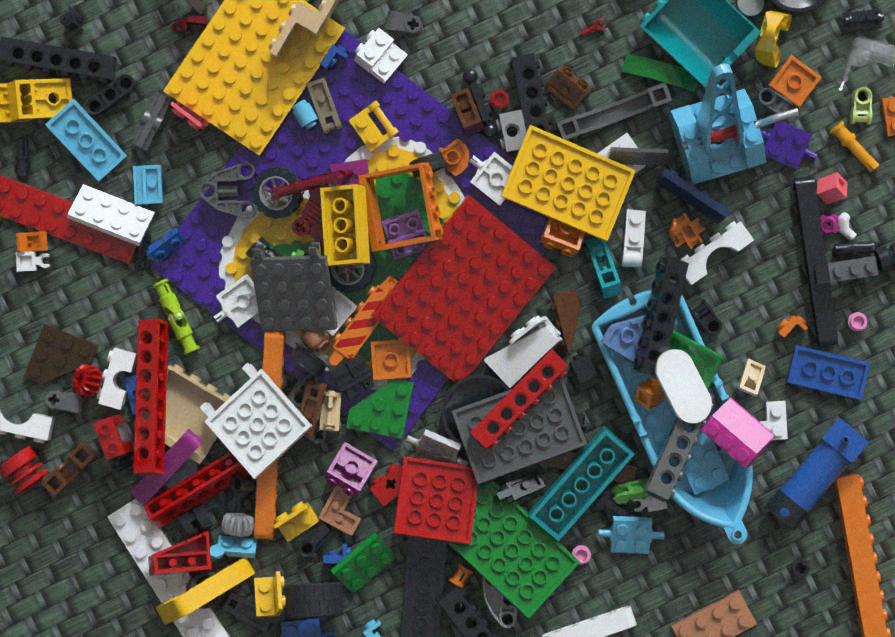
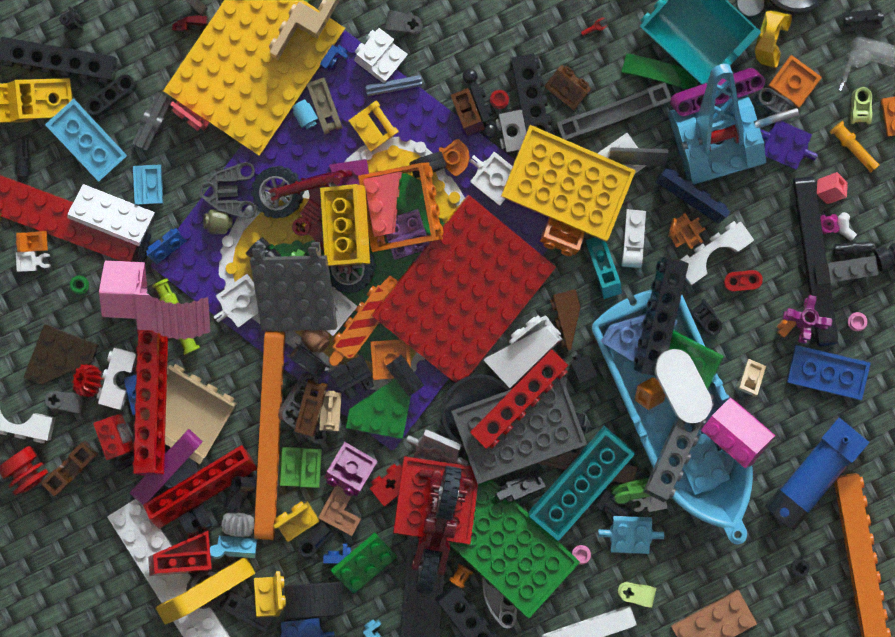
white plate [200,363,313,479] -> none
white plate [759,401,788,440] -> none
none -> green plate [70,276,89,295]
none -> bright pink piece [99,261,210,340]
none -> olive head [203,209,232,235]
none -> bright green slope [279,447,322,488]
none -> coral wing [364,172,402,237]
none -> sand blue axle [365,75,422,96]
none -> black hinge [386,355,424,397]
none -> piece [411,465,473,595]
none -> yellowish green piece [618,582,656,607]
none -> magenta beam [670,68,765,116]
none -> red plate [723,270,763,291]
none -> magenta pin [782,295,832,344]

